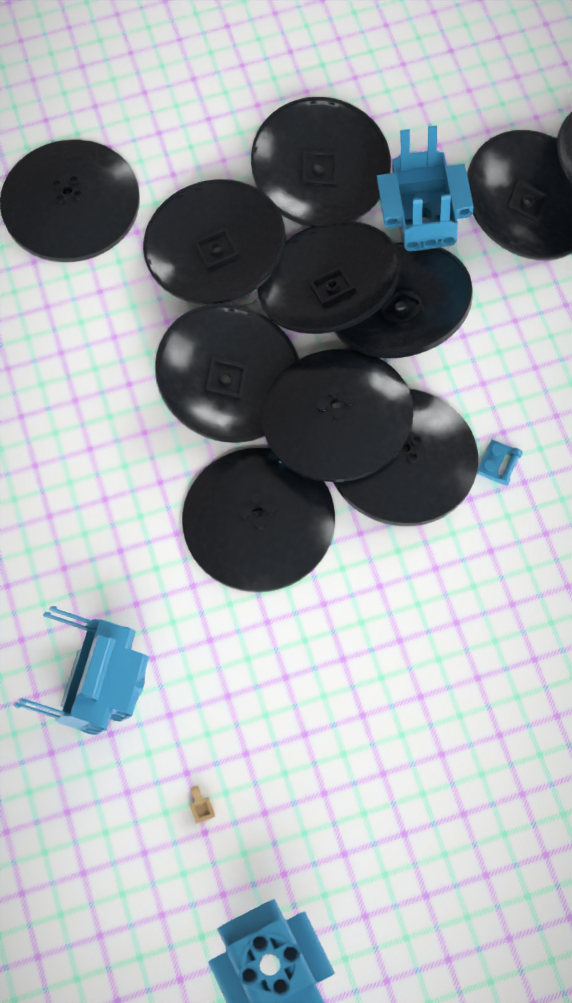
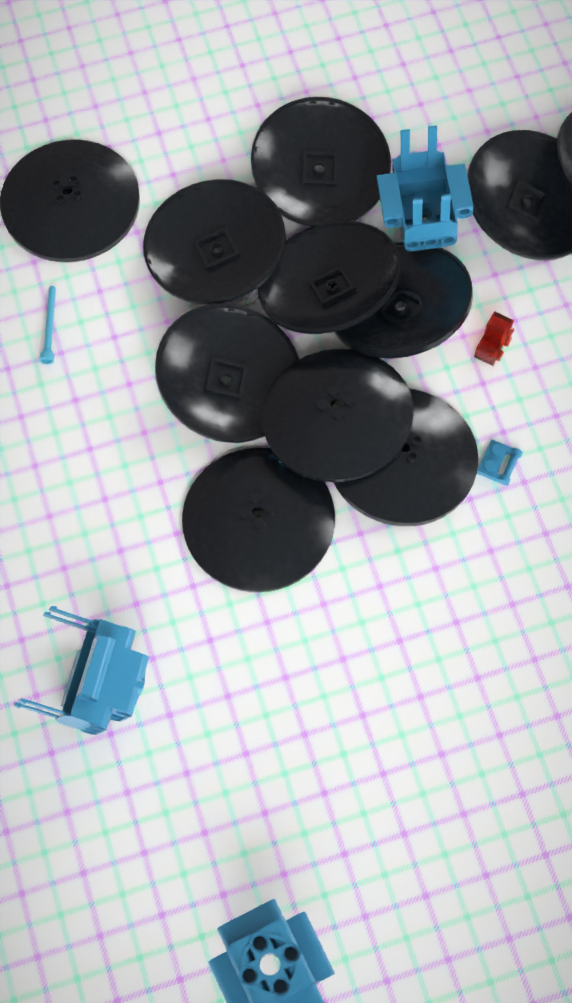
tan plate [189,785,216,824] -> none
none -> medium azure piece [39,285,56,365]
none -> clear red brick [474,311,515,367]

